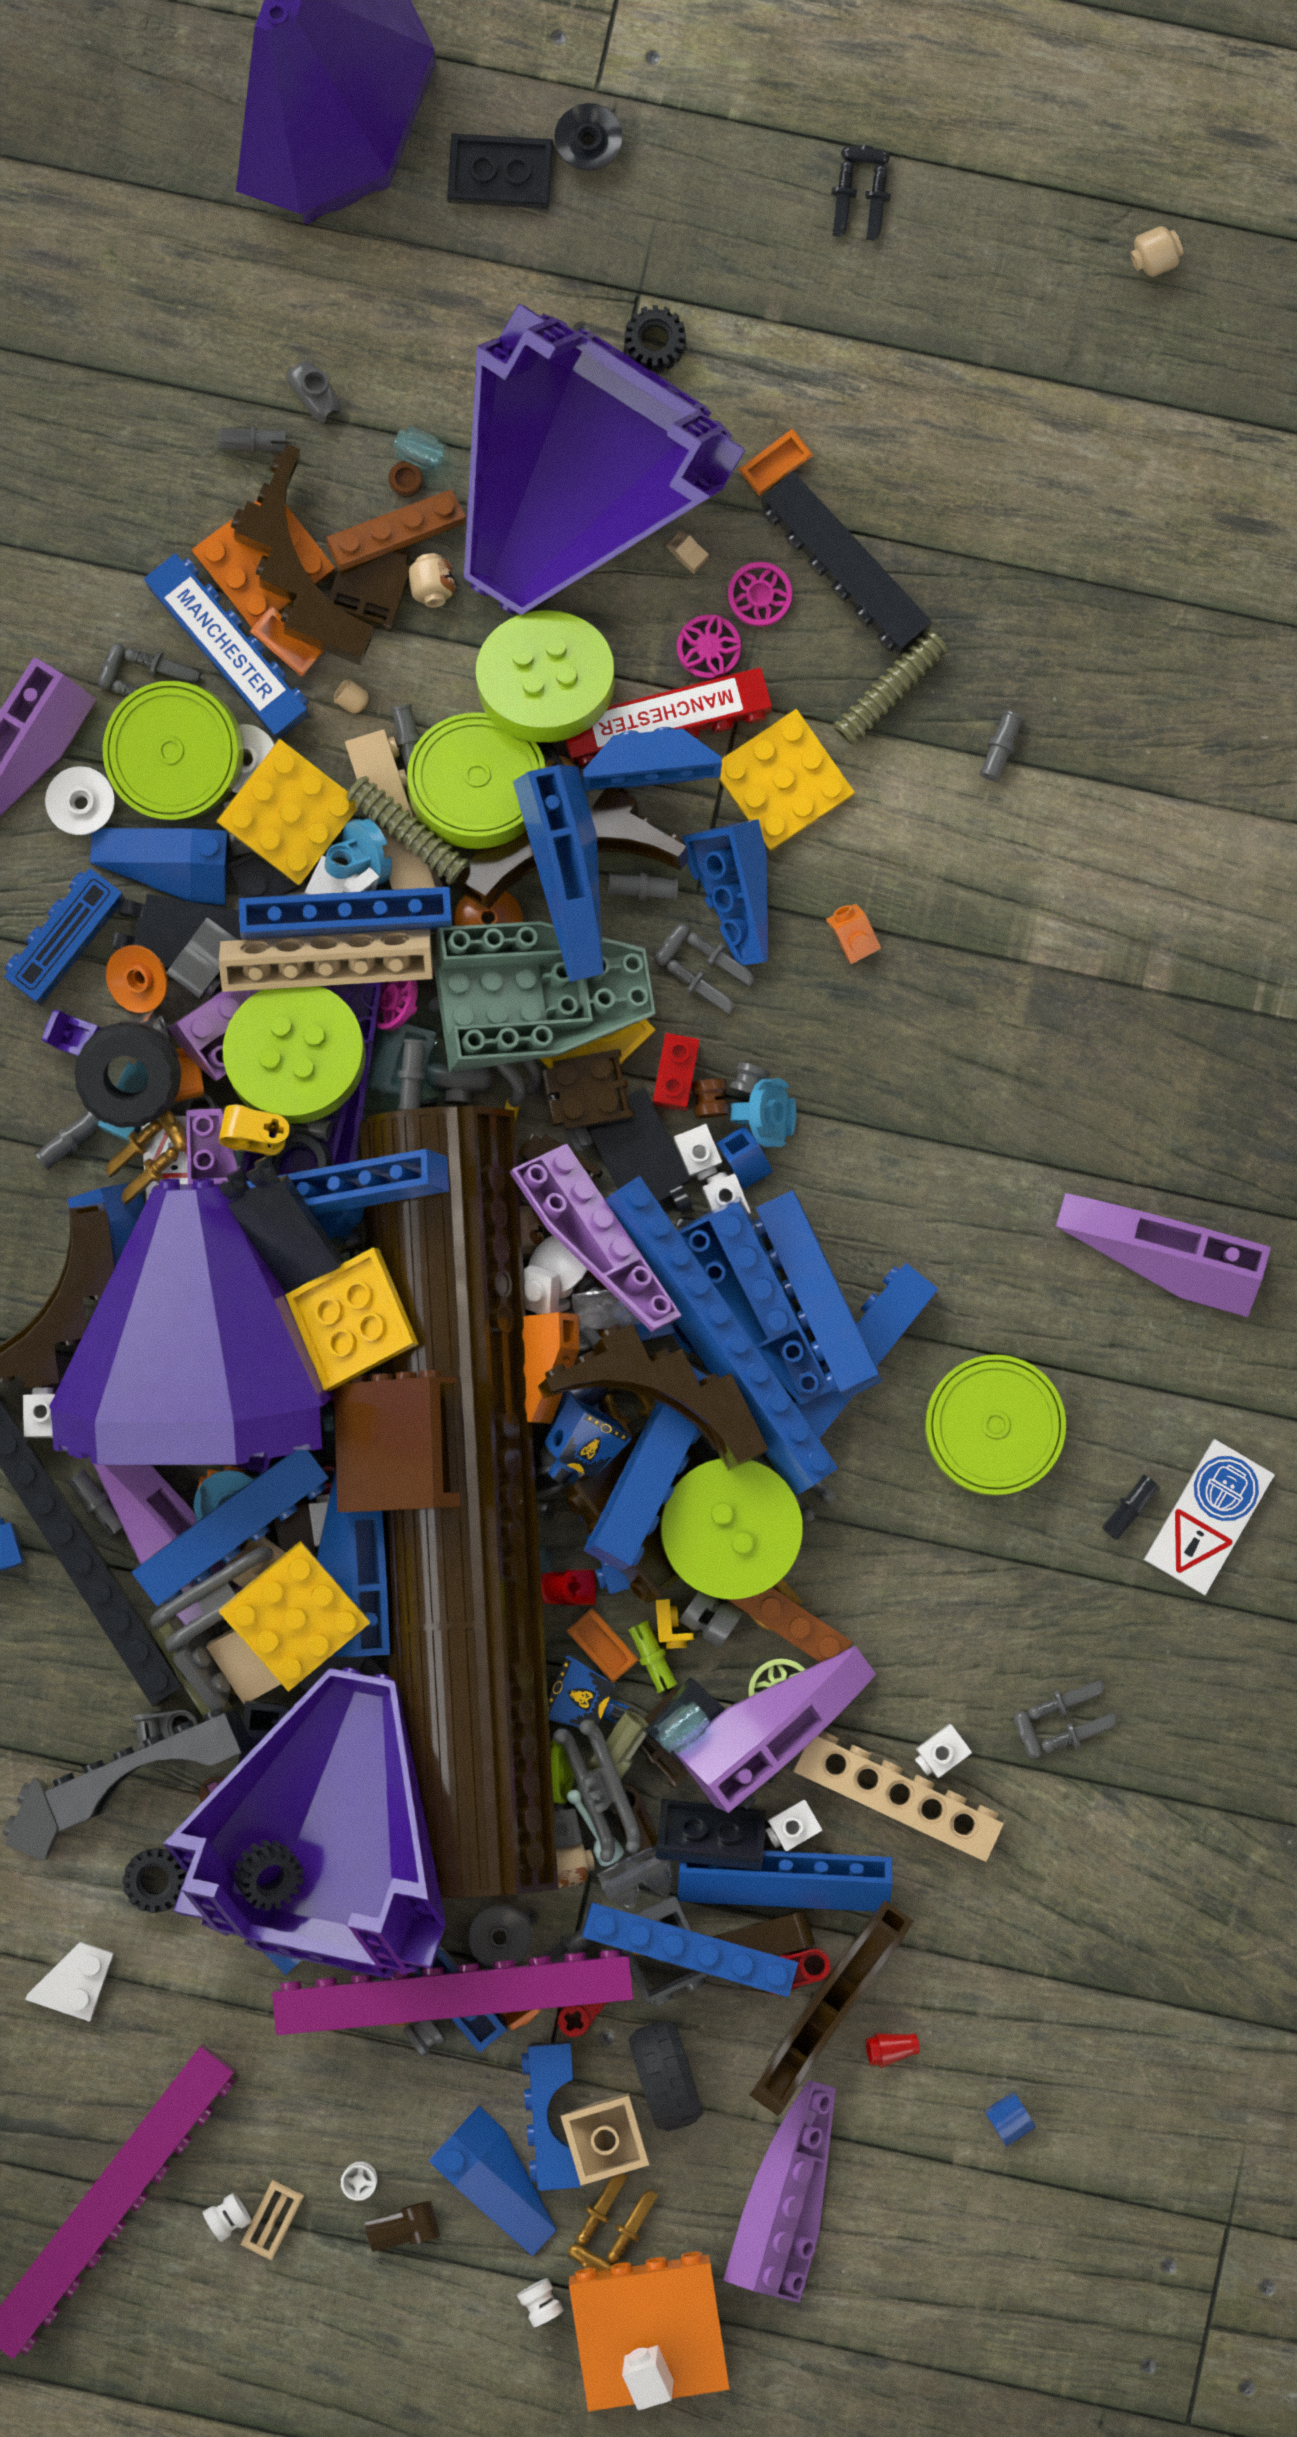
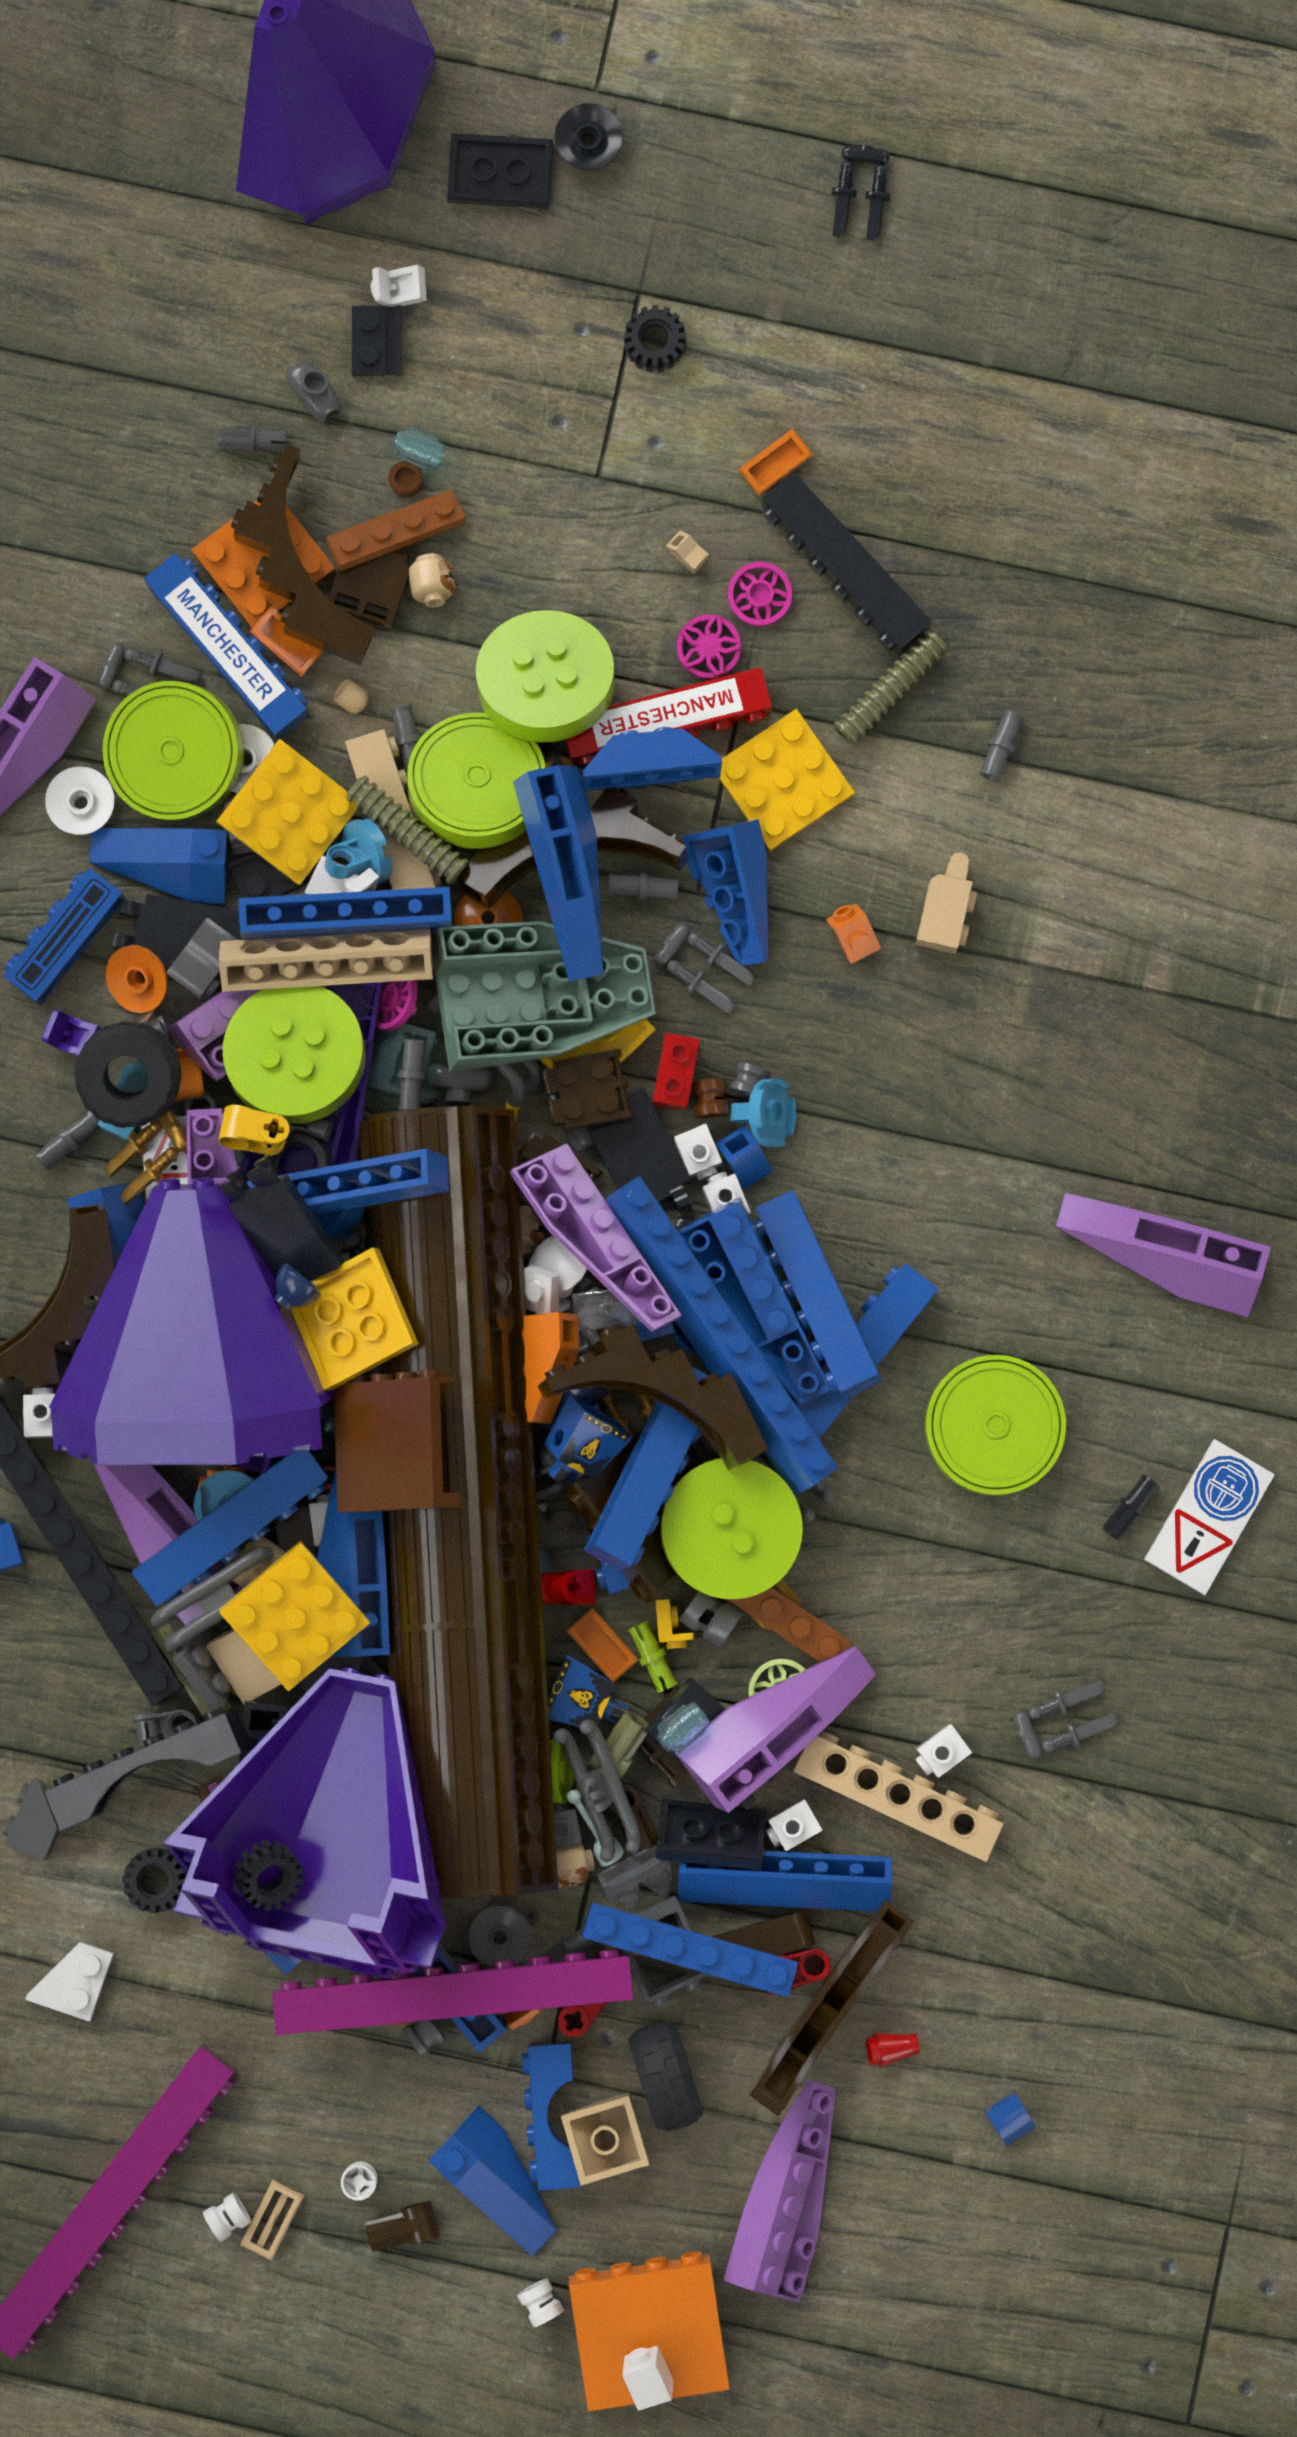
dark grey pin [66,1469,123,1537] -> none
dark purple piece [464,304,746,615] -> none
pearl gold piece [568,2173,658,2272] -> none
tan head [1130,226,1183,277] -> none
none -> dark blue brick [274,1264,322,1312]
none -> black plate [352,305,402,376]
none -> white bracket [371,265,427,307]
none -> tan hinge [915,852,977,954]

